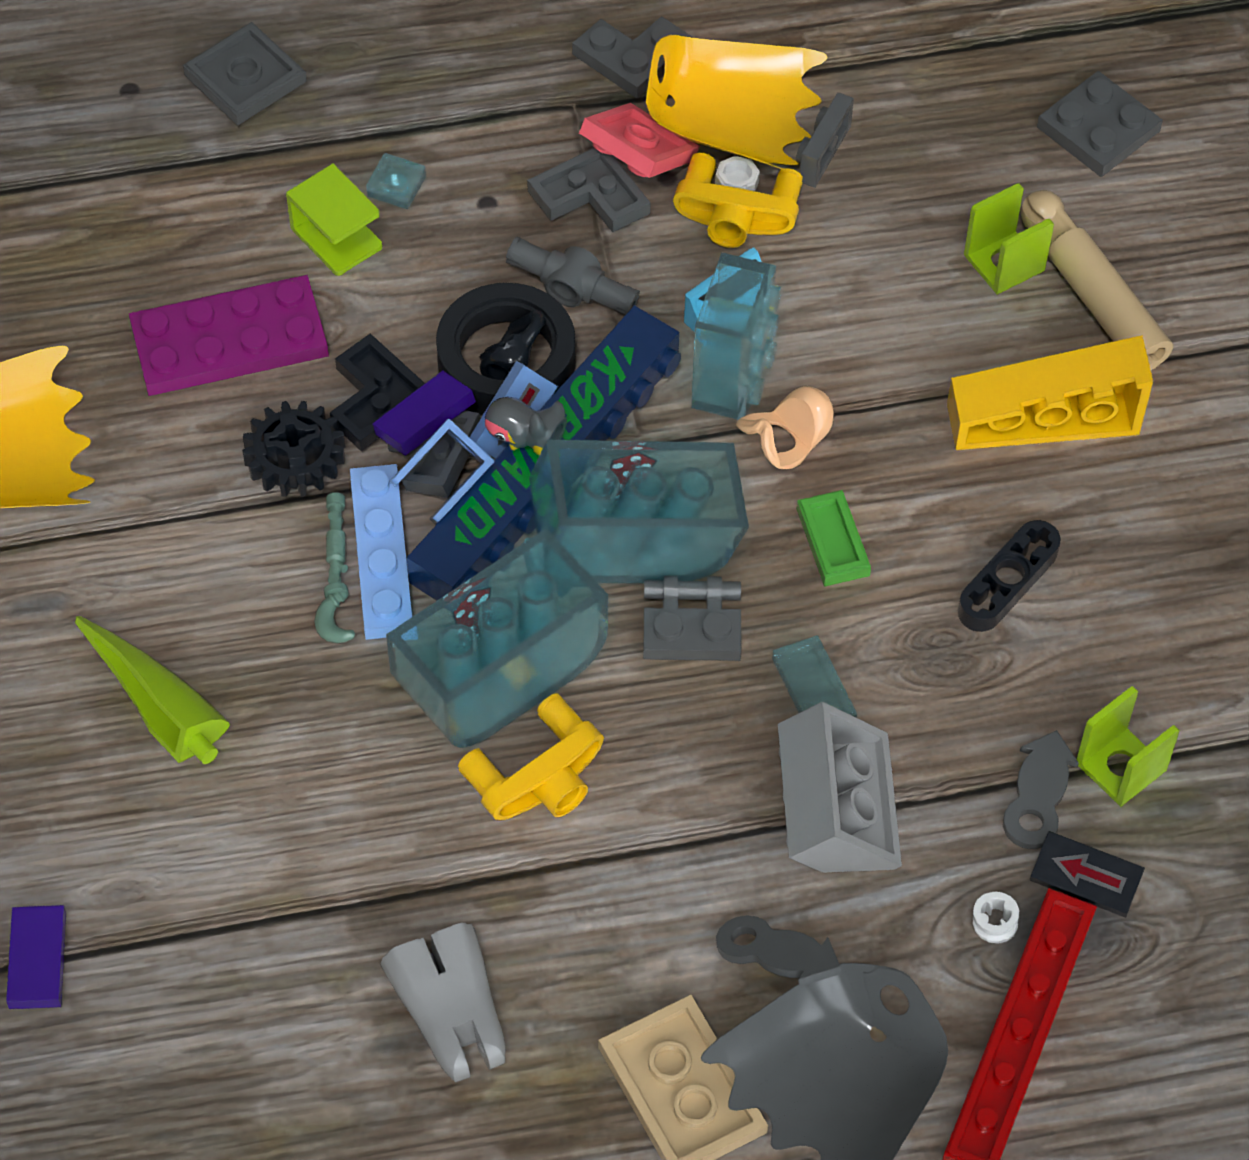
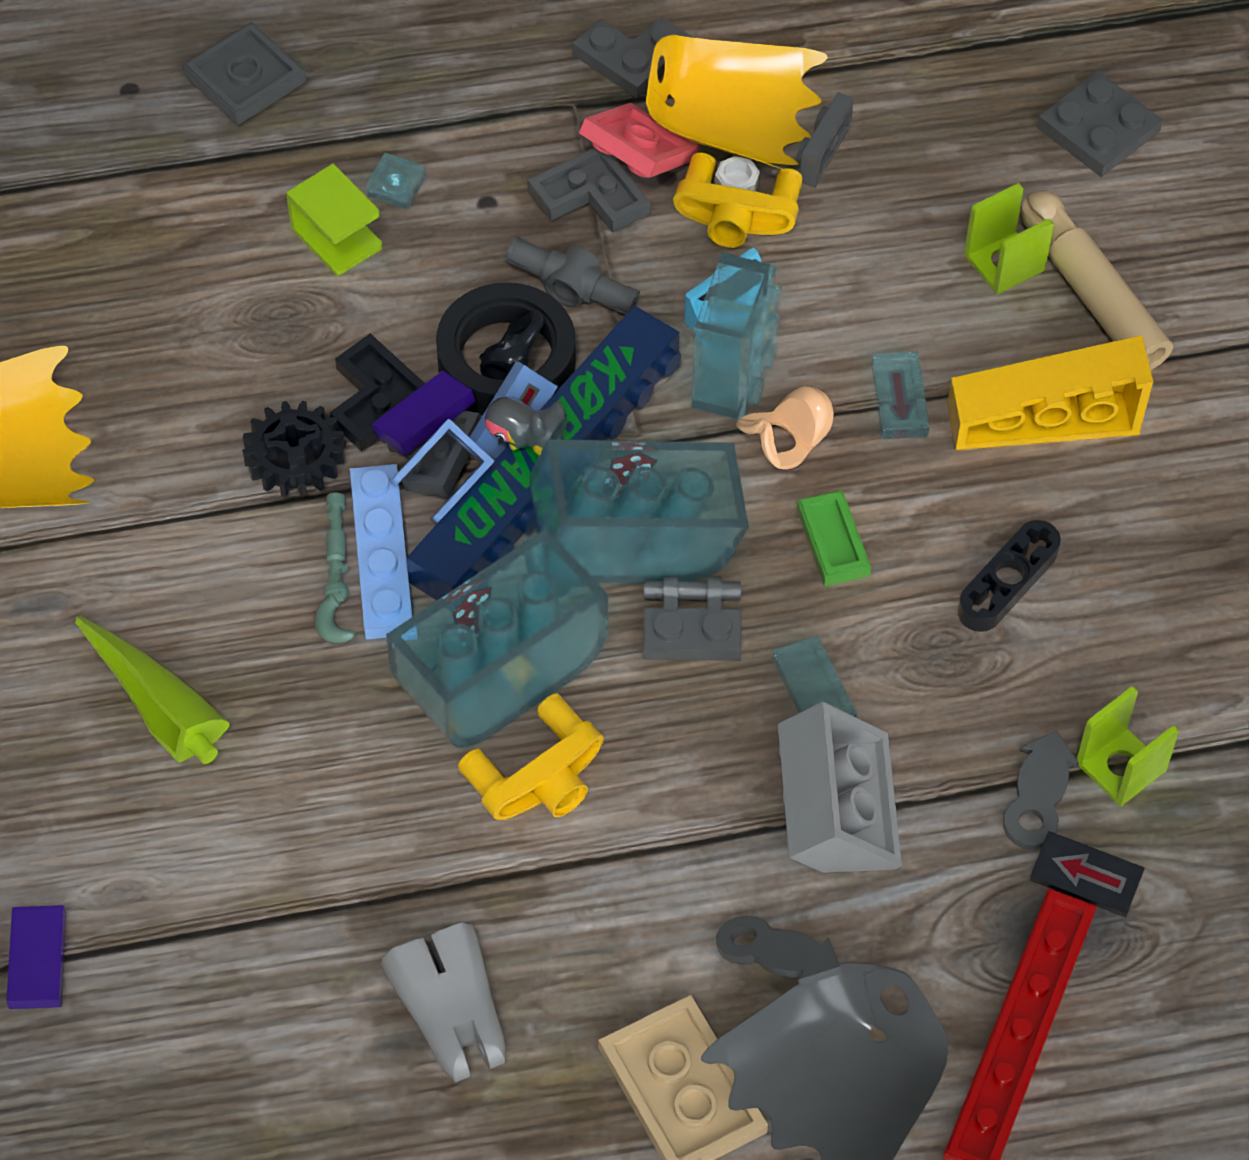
magenta plate [128,275,329,396] -> none
white bush [972,892,1019,944] -> none
none -> clear light blue tile [871,352,929,439]

